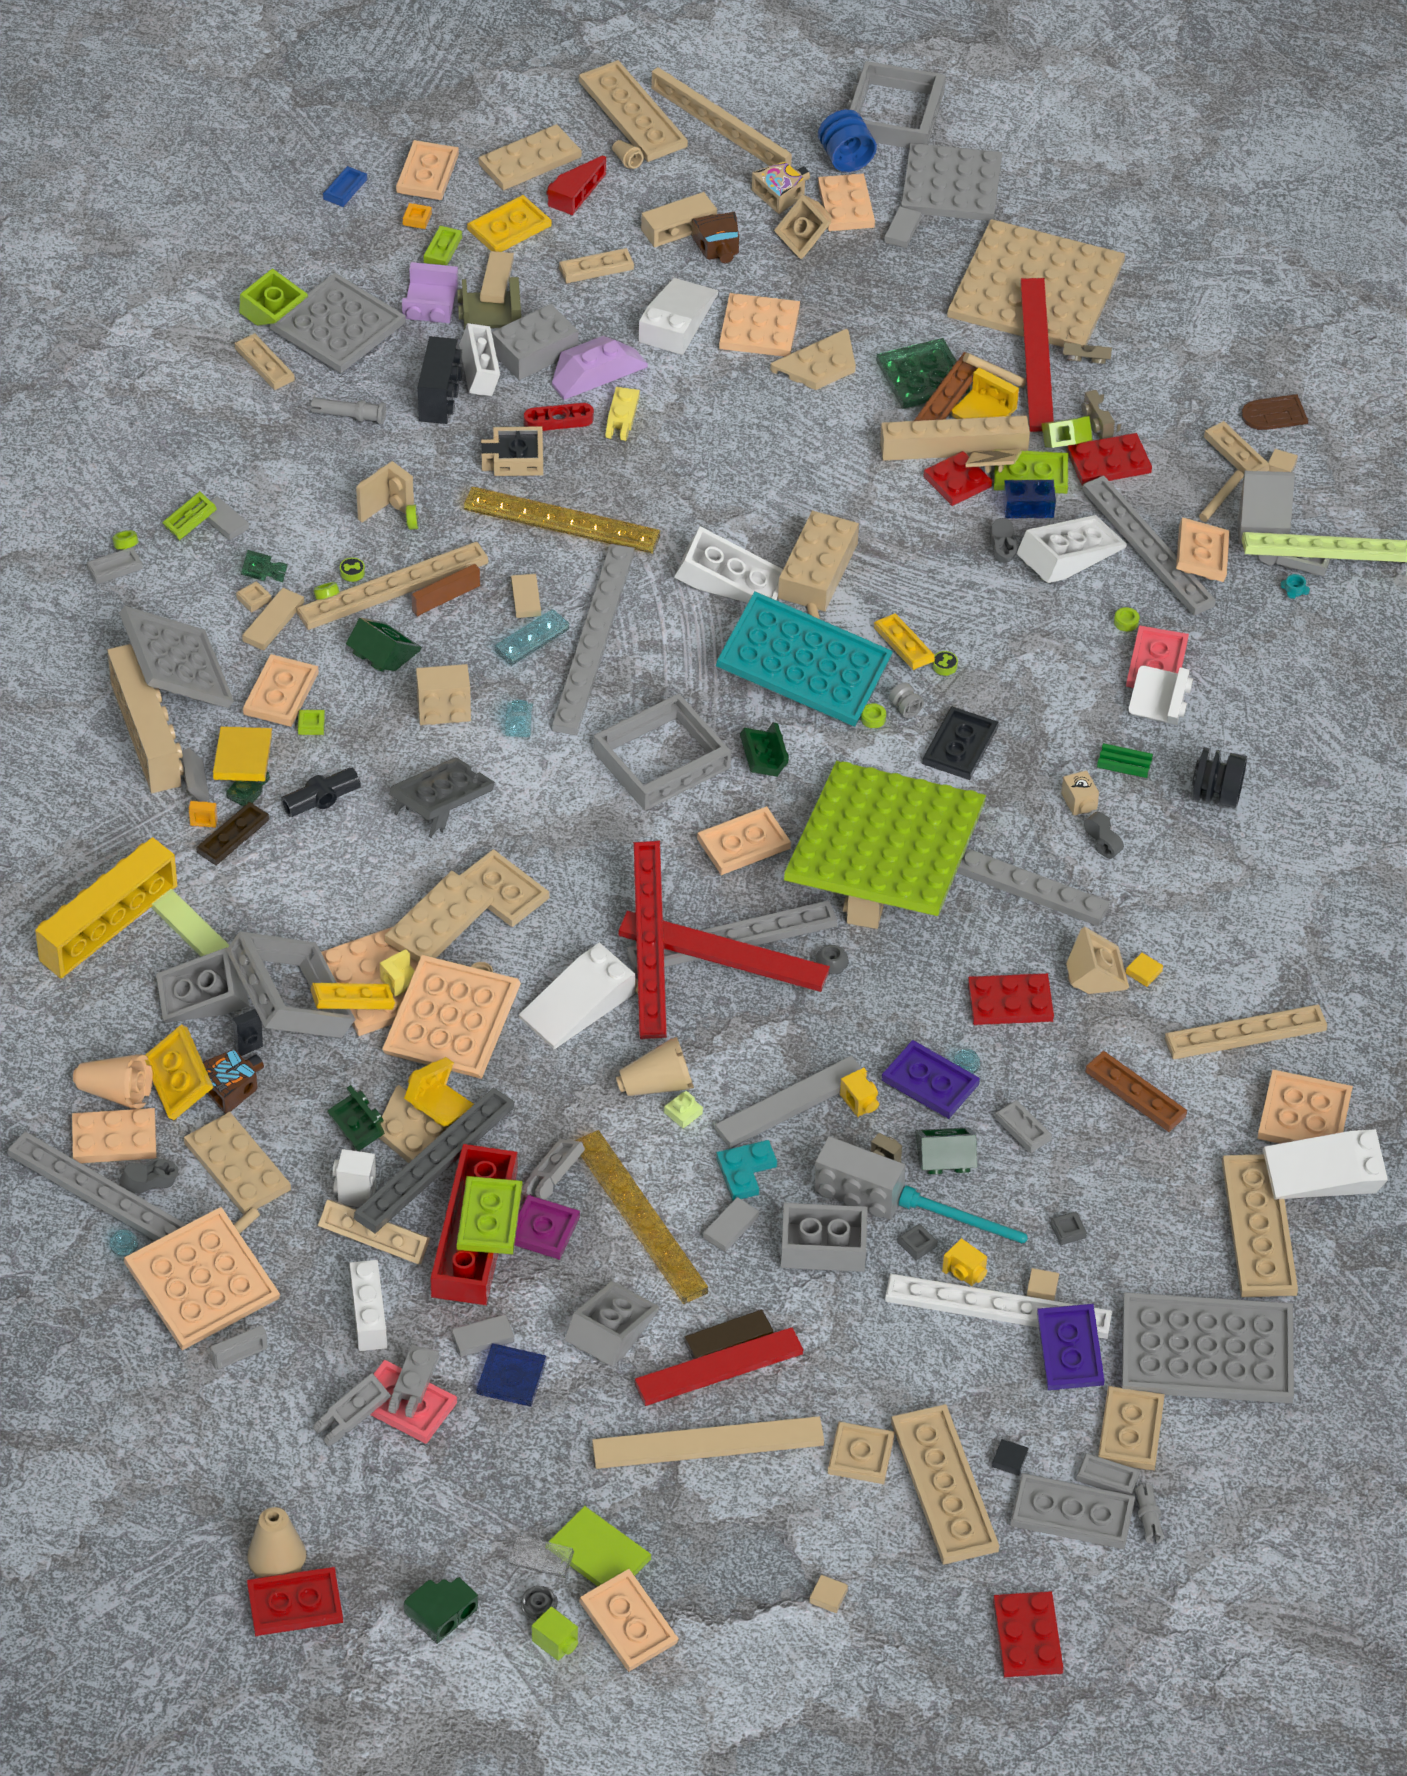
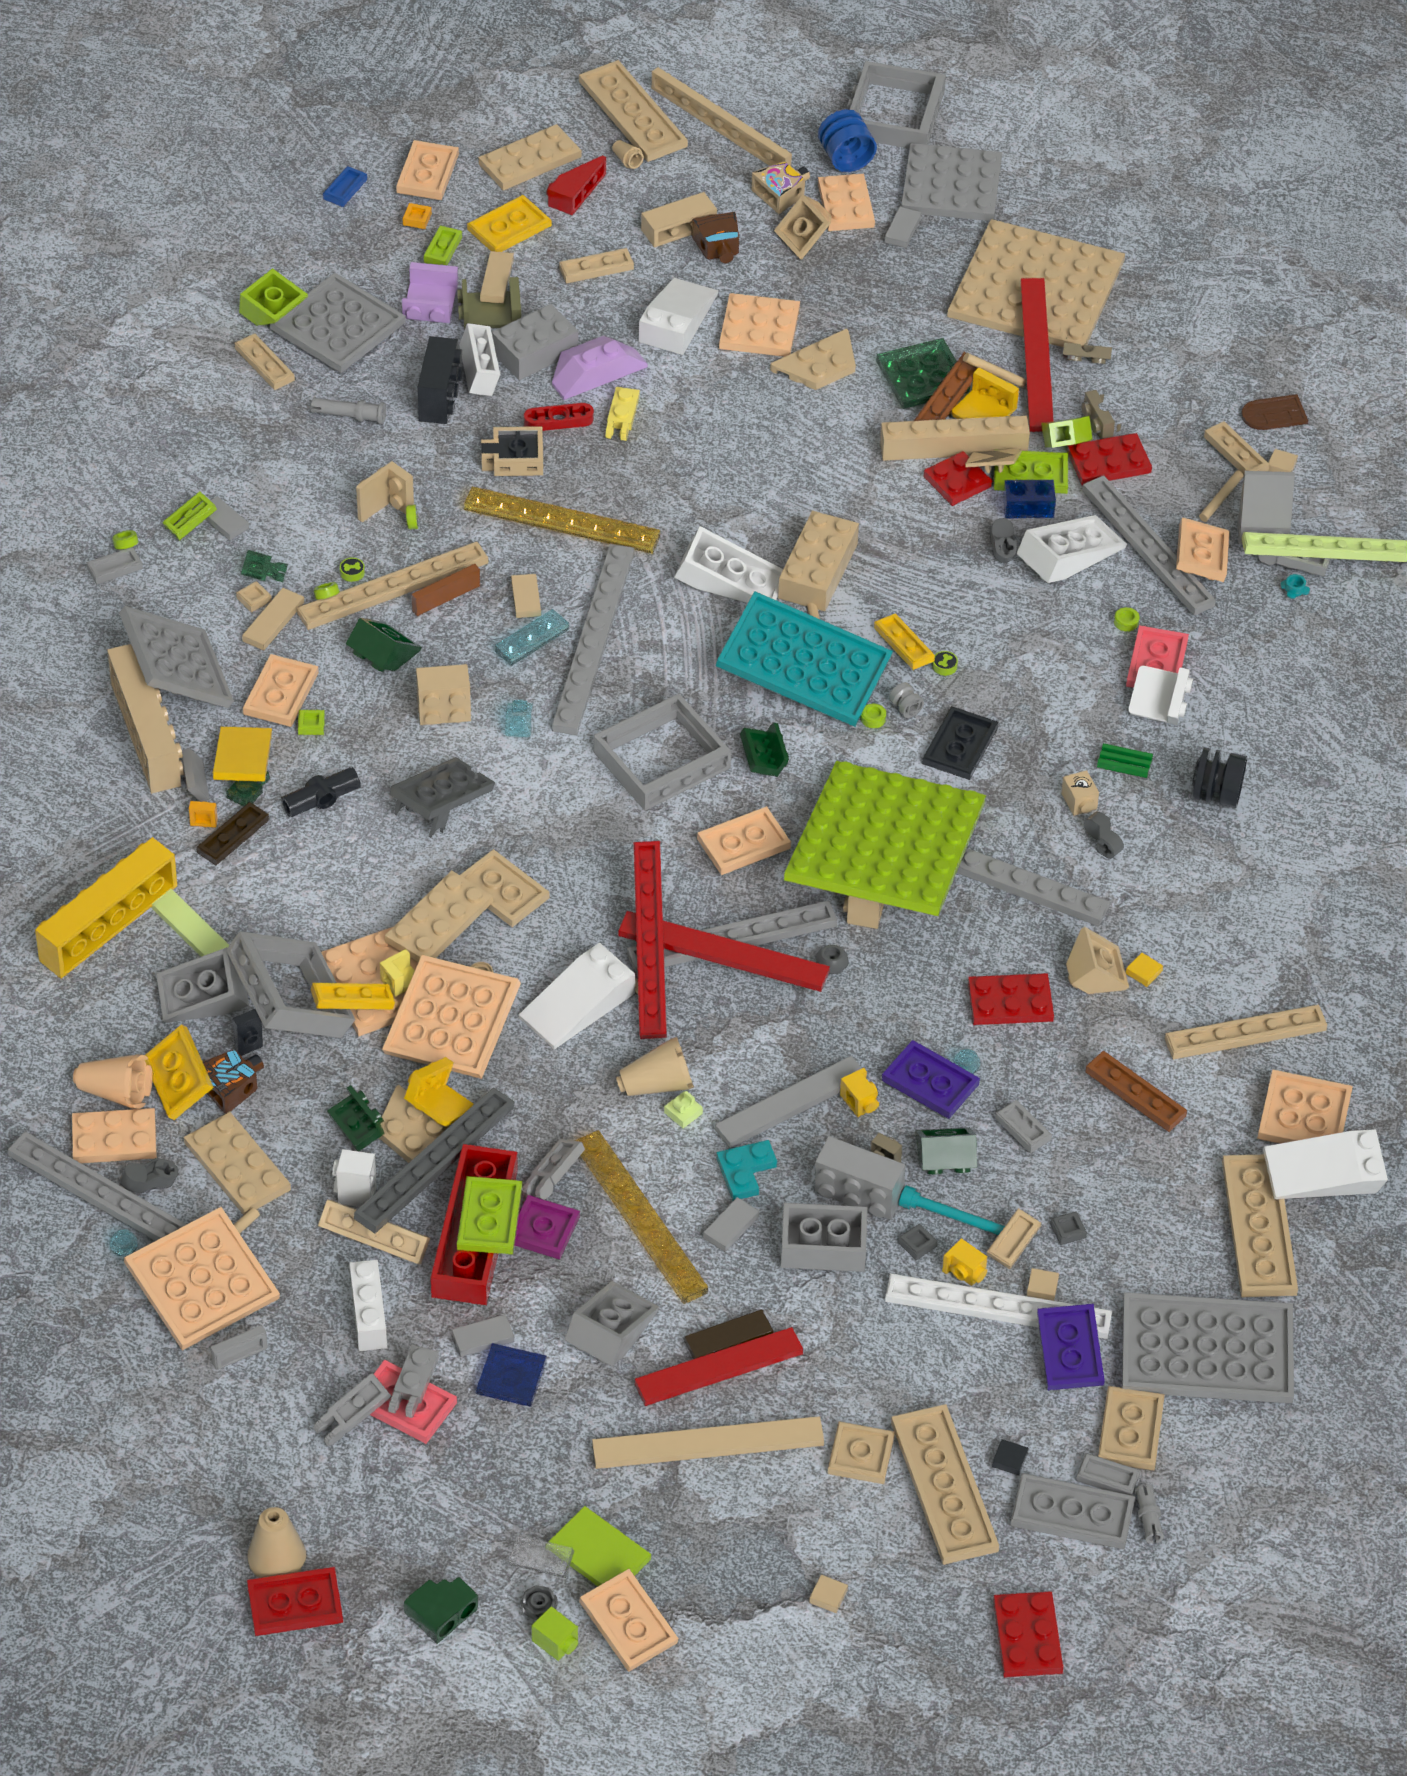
none -> tan tile [987,1208,1041,1269]

